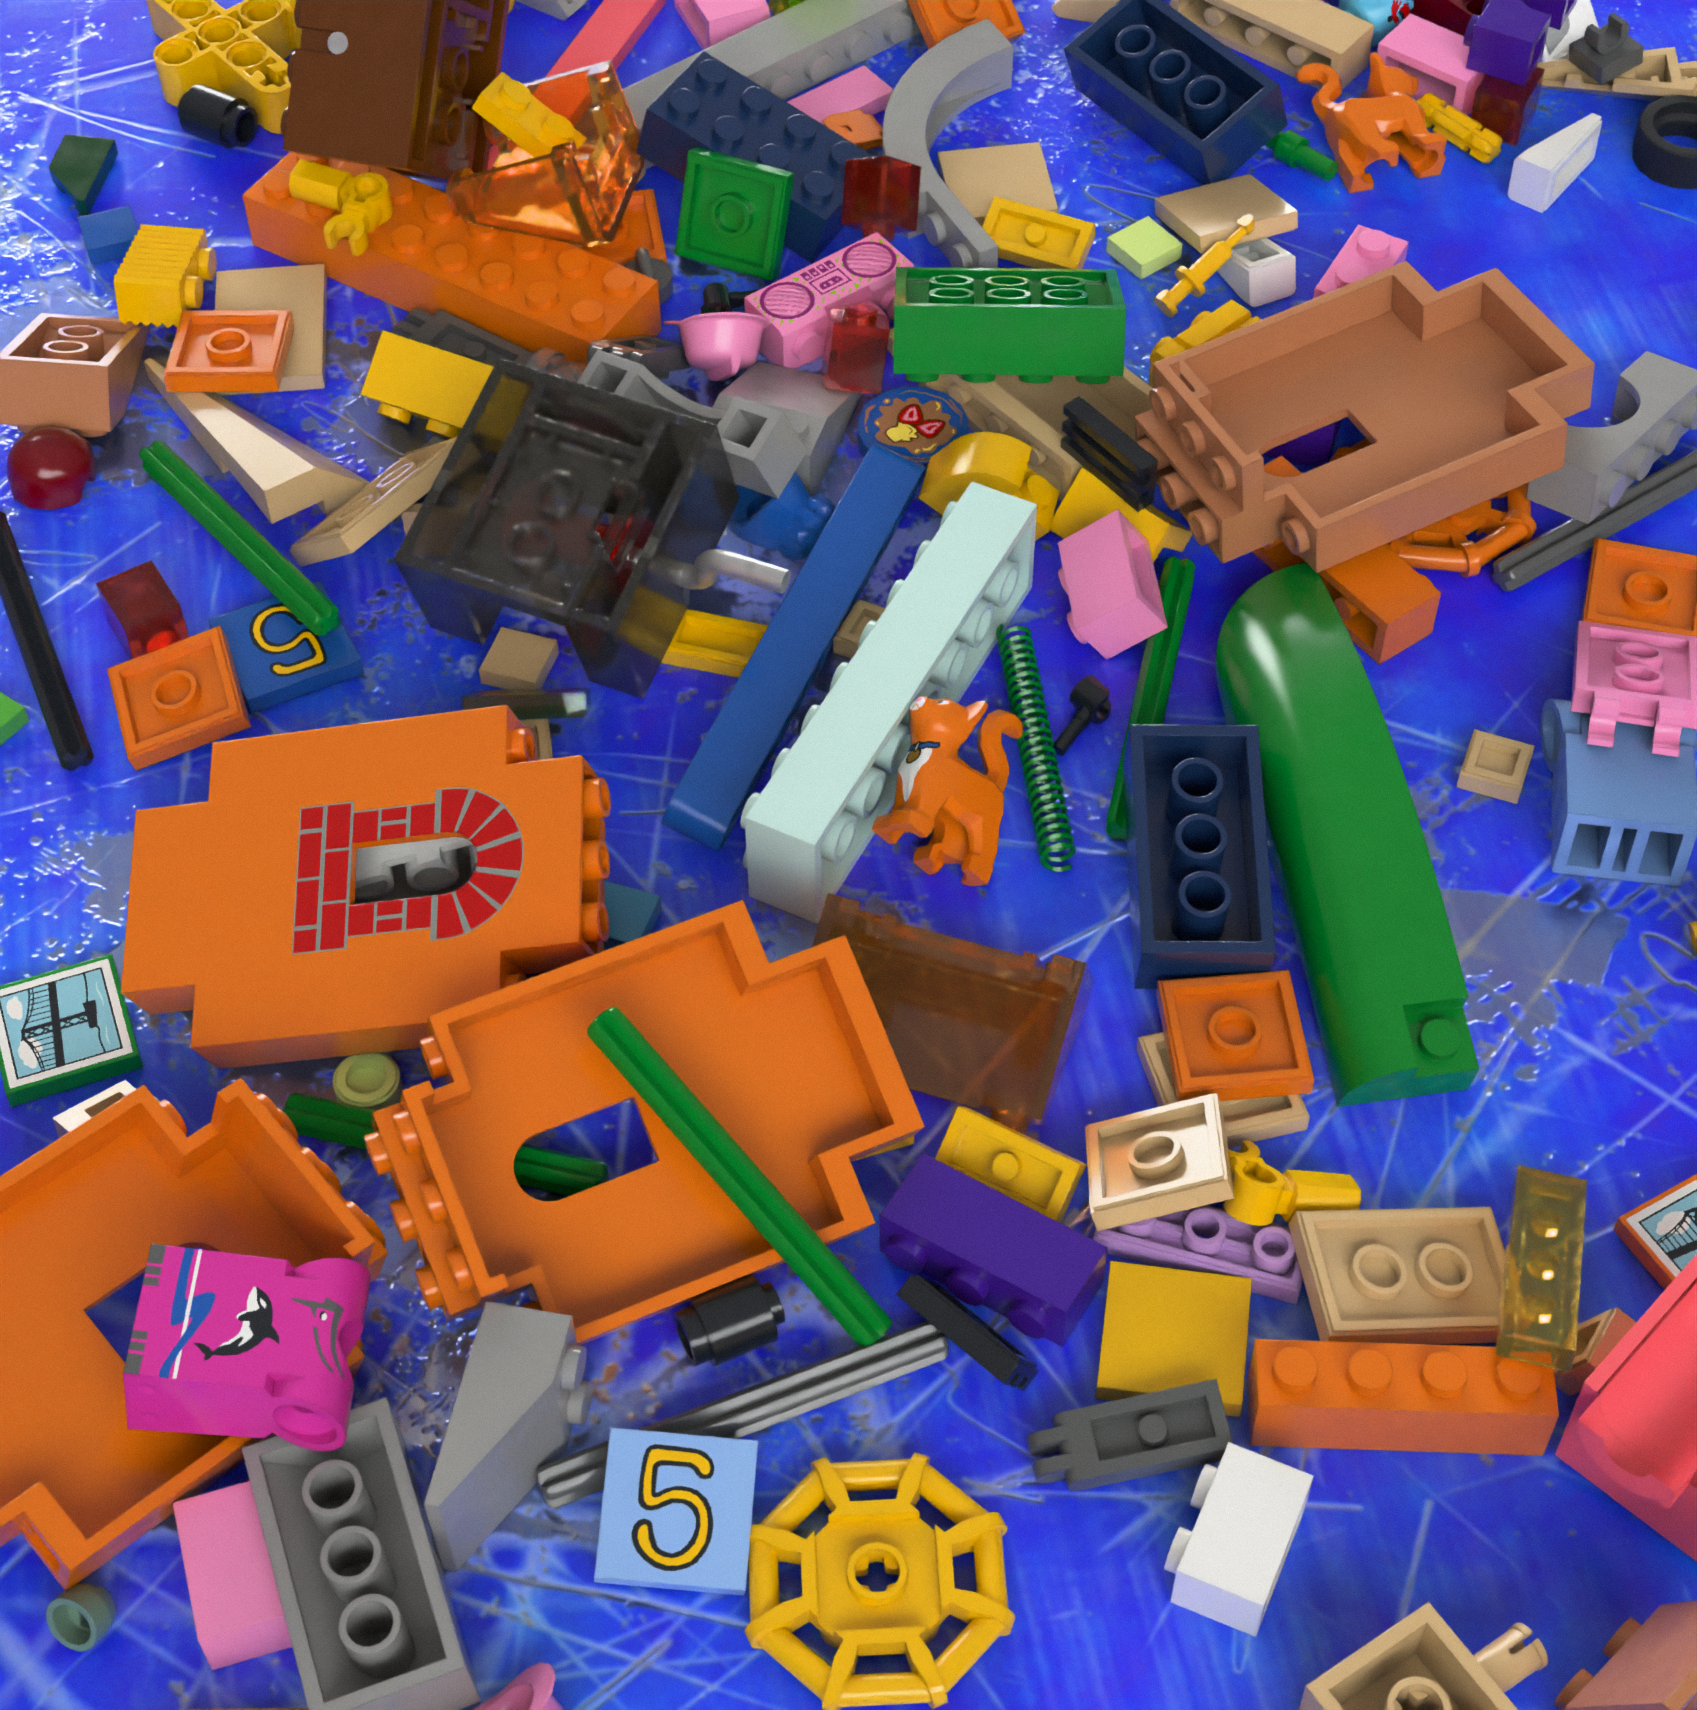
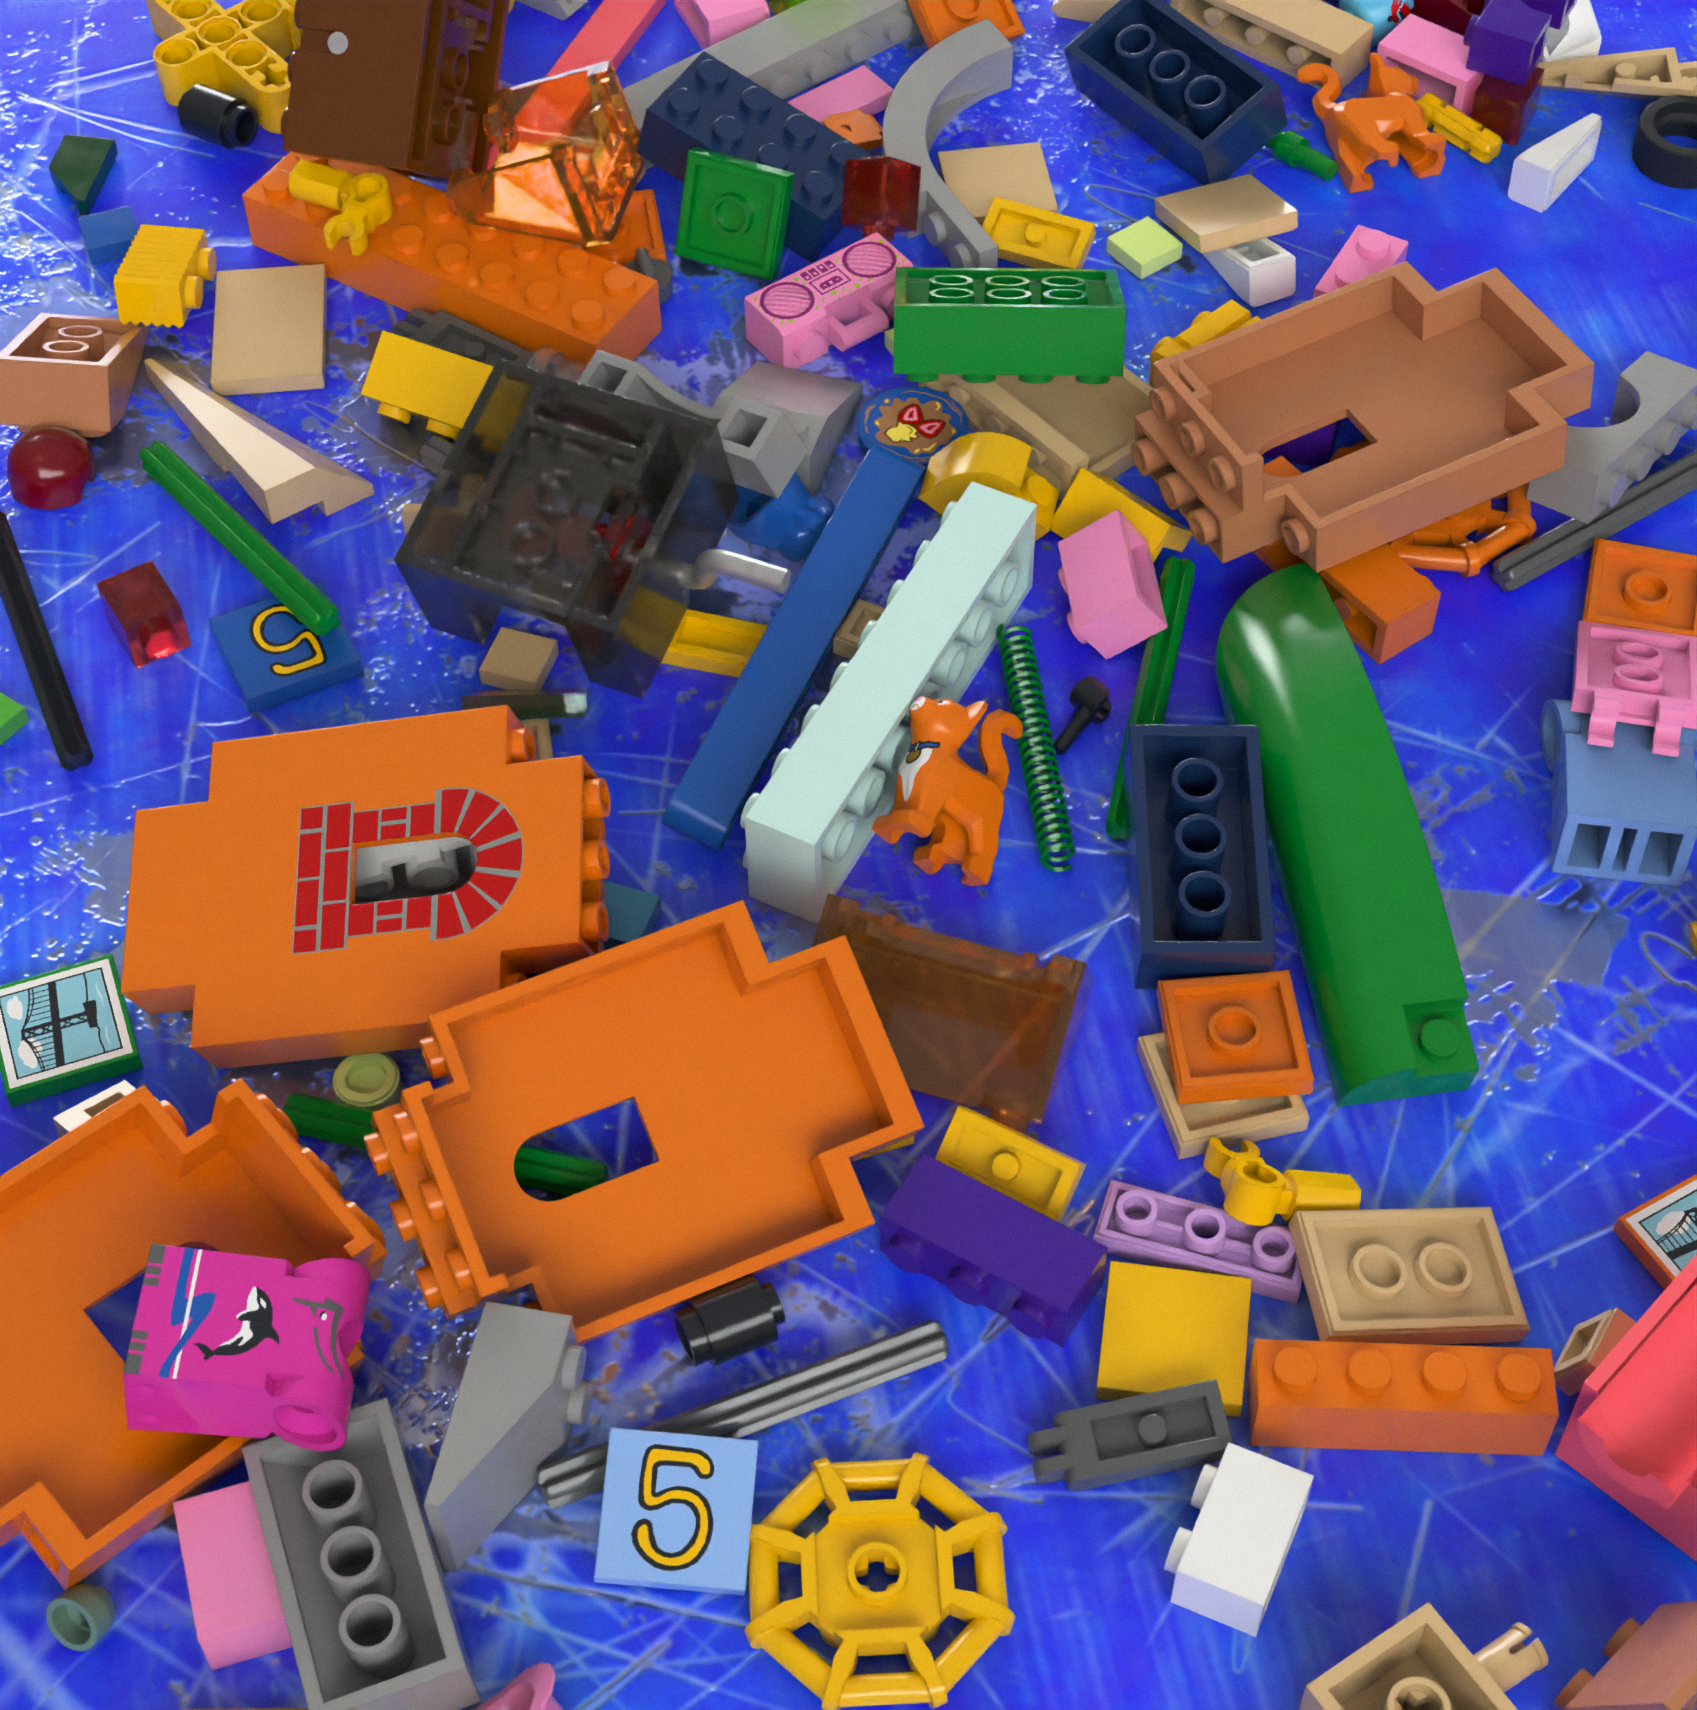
orange tile [107,626,251,771] -> none
orange tile [163,310,294,392] -> none
tan tile [289,436,475,567] -> none
yellow plate [472,71,587,175] -> none
dark grey hinge [587,334,690,379] -> none
green axle [587,1006,892,1346] -> none
bright pink piece [663,312,770,381] -> none
black hand [701,282,760,314] -> none
clear red brick [821,303,890,395] -> none
black tile [896,1274,1039,1391] -> none
black tile [1060,396,1158,512] -> none
tan tile [1085,1093,1234,1232] -> none
yellow piece [1154,215,1255,318] -> none
tan tile [1456,729,1535,804] -> none
clear yellow tile [1495,1165,1587,1372] -> none
dark grey tile [1569,13,1643,85] -> none

